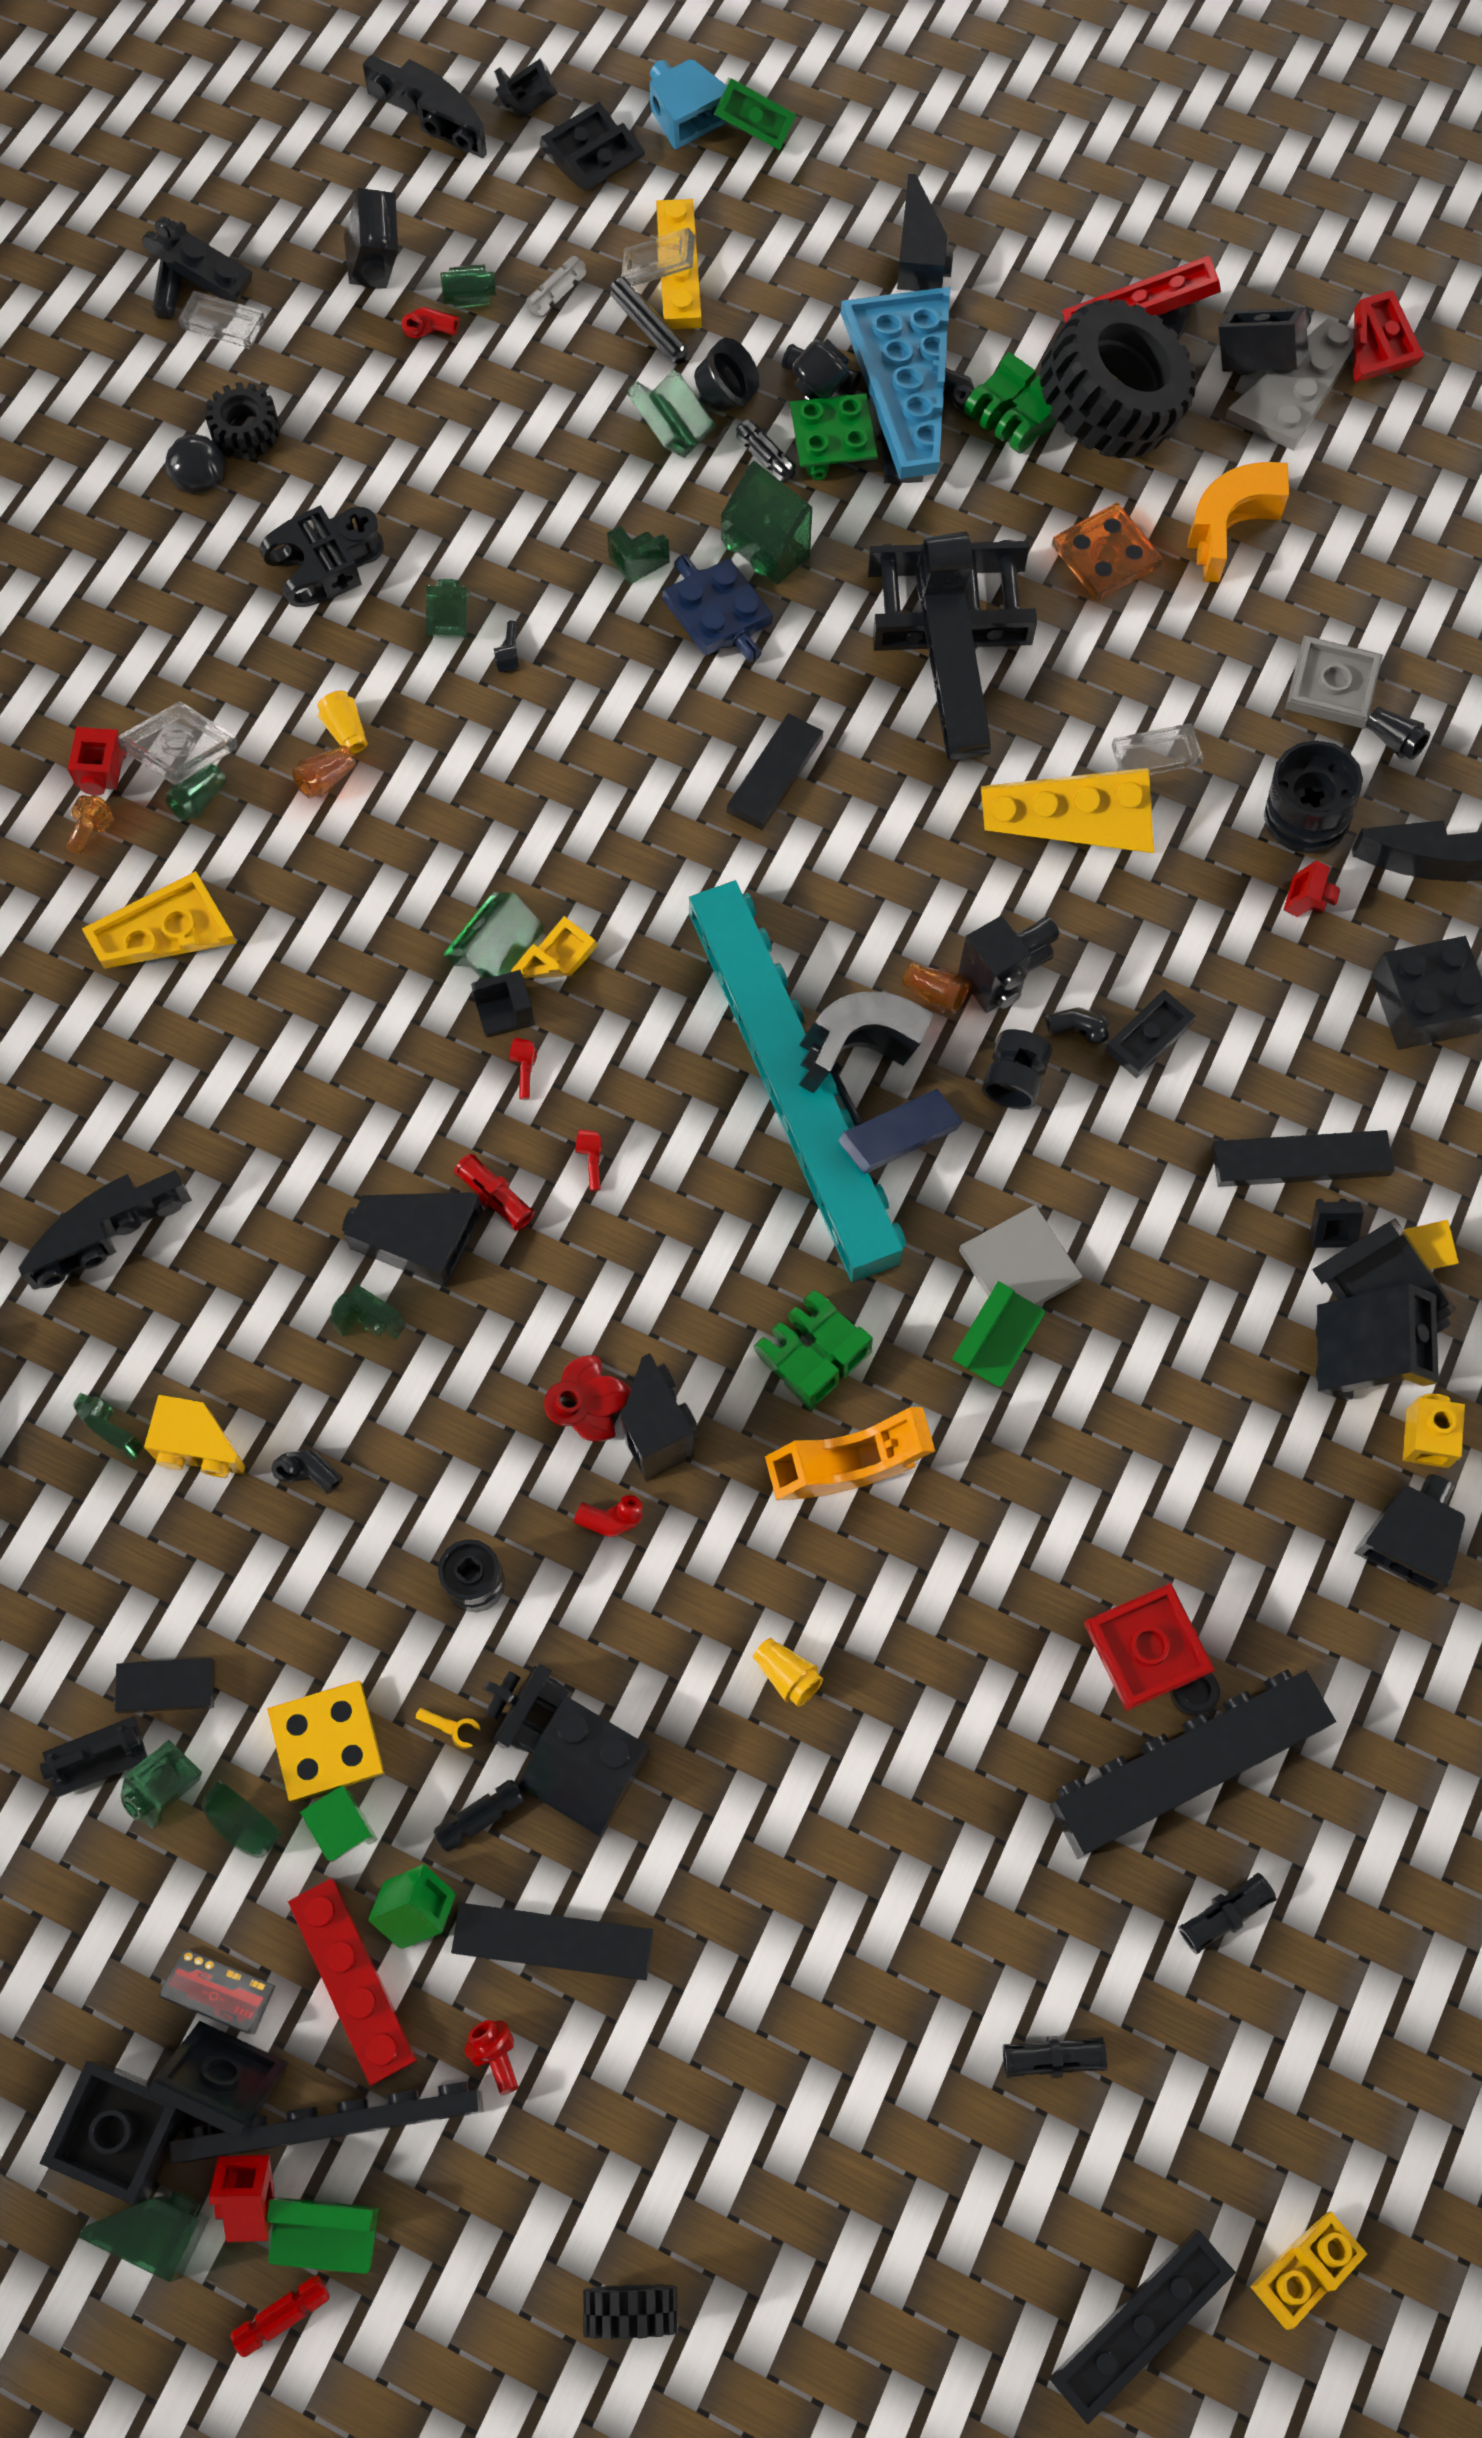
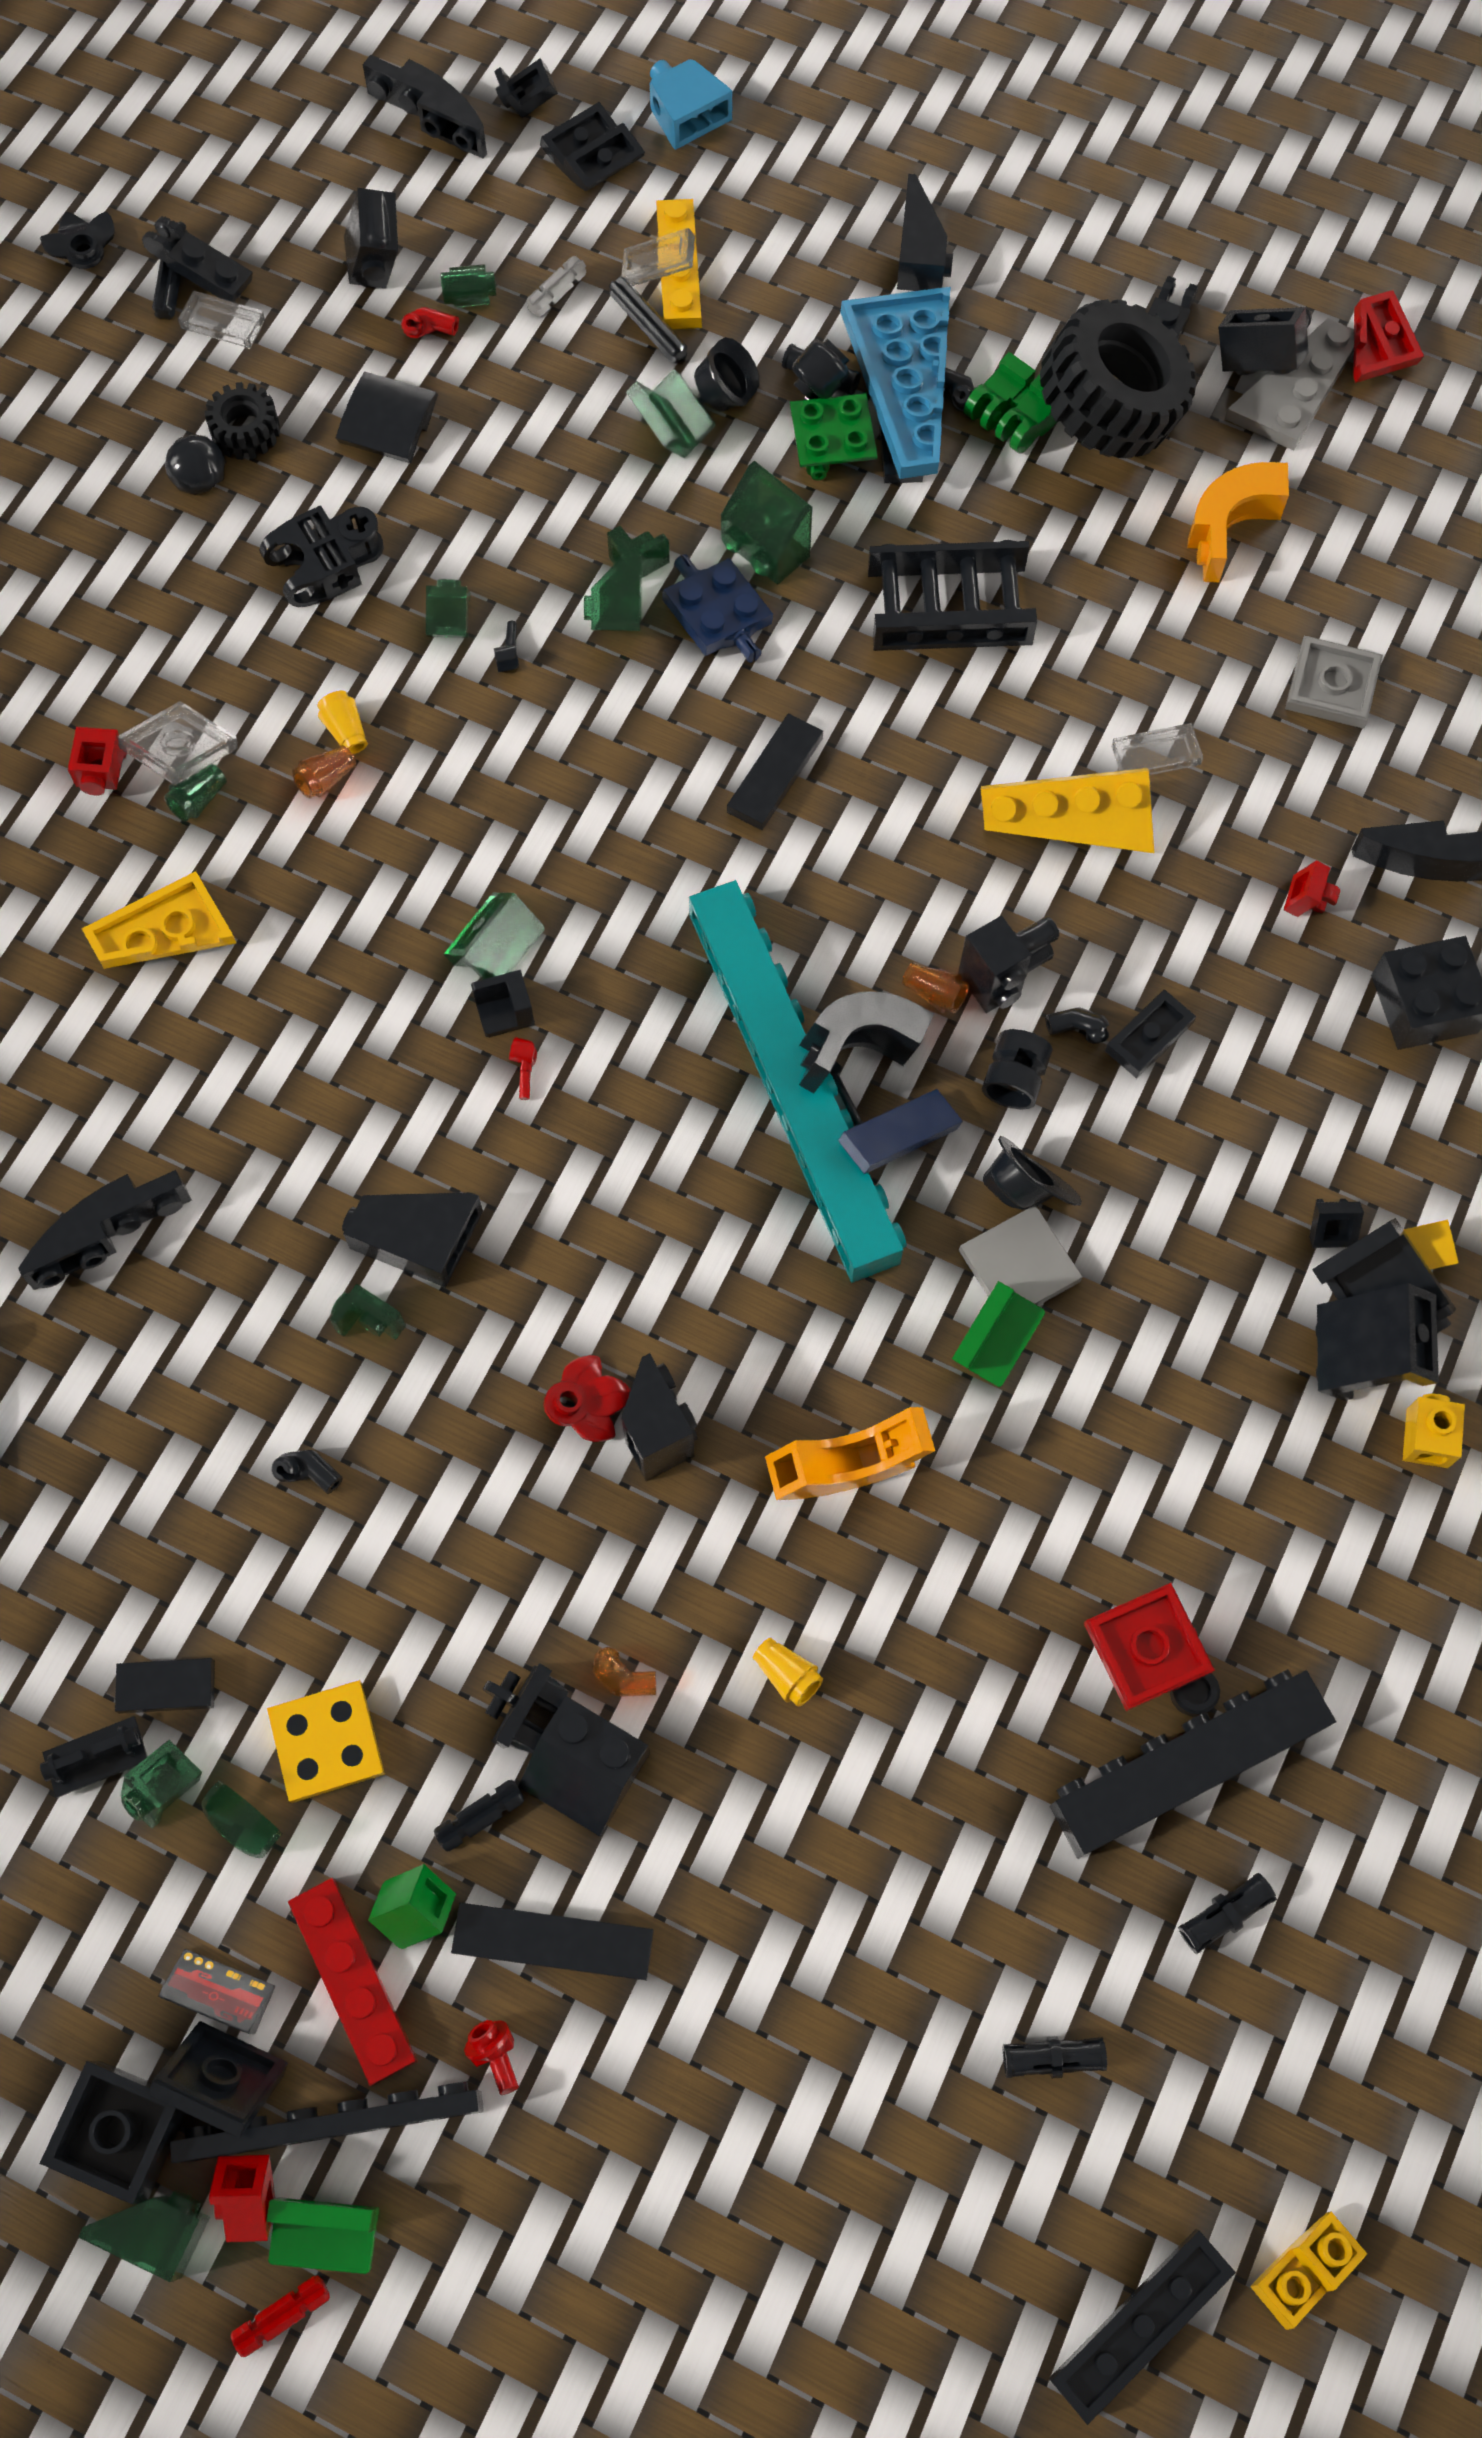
clear orange plate [66,795,114,854] -> none
clear green slope [73,1393,144,1462] -> none
yellow slope [144,1395,245,1478] -> none
green panel [300,1785,378,1862] -> none
yellow hand [416,1708,481,1749] -> none
black wheel [438,1539,506,1613] -> none
red pin [454,1153,535,1231] -> none
yellow slope [511,916,599,978] -> none
red arm [573,1495,643,1537] -> none
red hand [575,1129,602,1192] -> none
black tyre [583,2284,678,2339] -> none
green panel [714,77,796,150] -> none
black axle [736,419,796,483] -> none
green legs [753,1290,873,1411] -> none
black beam [916,531,991,761] -> none
clear orange tile [1052,502,1163,601] -> none
red plate [1062,255,1221,324] -> none
black tile [1212,1130,1394,1187] -> none
black wheel [1264,740,1363,854] -> none
black torso [1354,1474,1465,1595] -> none
black cone [1366,706,1430,760] -> none
none -> black plate [40,212,115,269]
none -> black slope [335,372,438,464]
none -> clear green slope [584,546,642,631]
none -> clear orange arm [592,1647,657,1697]
none -> black piece [983,1136,1082,1210]

